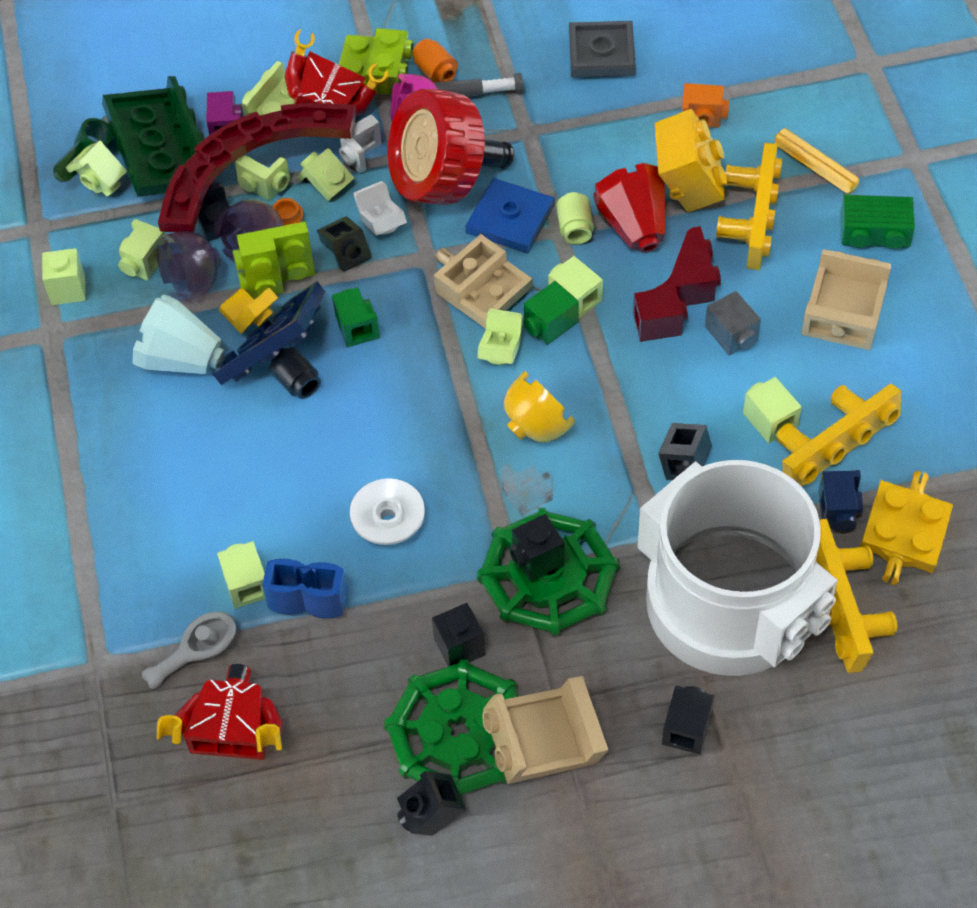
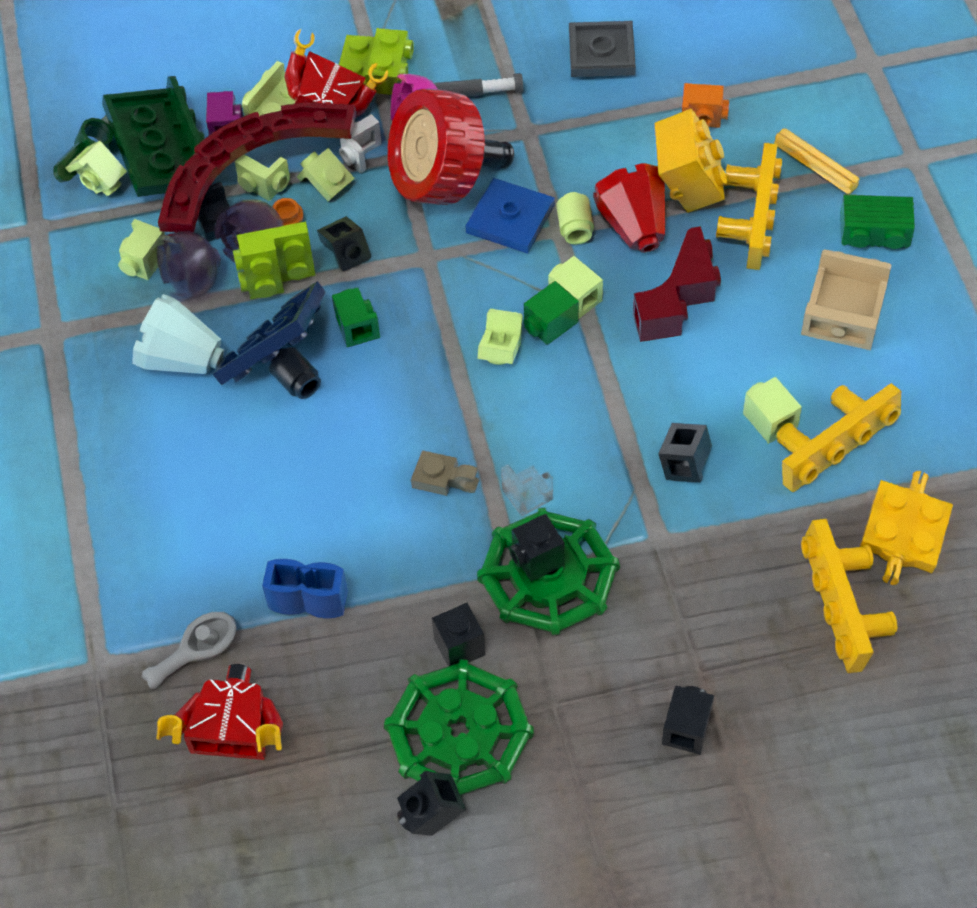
yellowish green brick [42,248,86,305] -> none
yellowish green brick [217,541,266,609] -> none
yellow bracket [218,288,278,334] -> none
white dish [350,479,425,545] -> none
white bracket [354,181,407,236] -> none
orange brick [412,39,458,83] -> none
tan plate [433,234,533,329] -> none
tan panel [482,676,608,784] -> none
yellow cylinder [504,371,576,443] -> none
white cylinder [637,460,838,676] -> none
flat silver brick [705,291,761,356] -> none
dark blue brick [818,470,863,532] -> none
none -> dark tan plate [411,450,479,496]

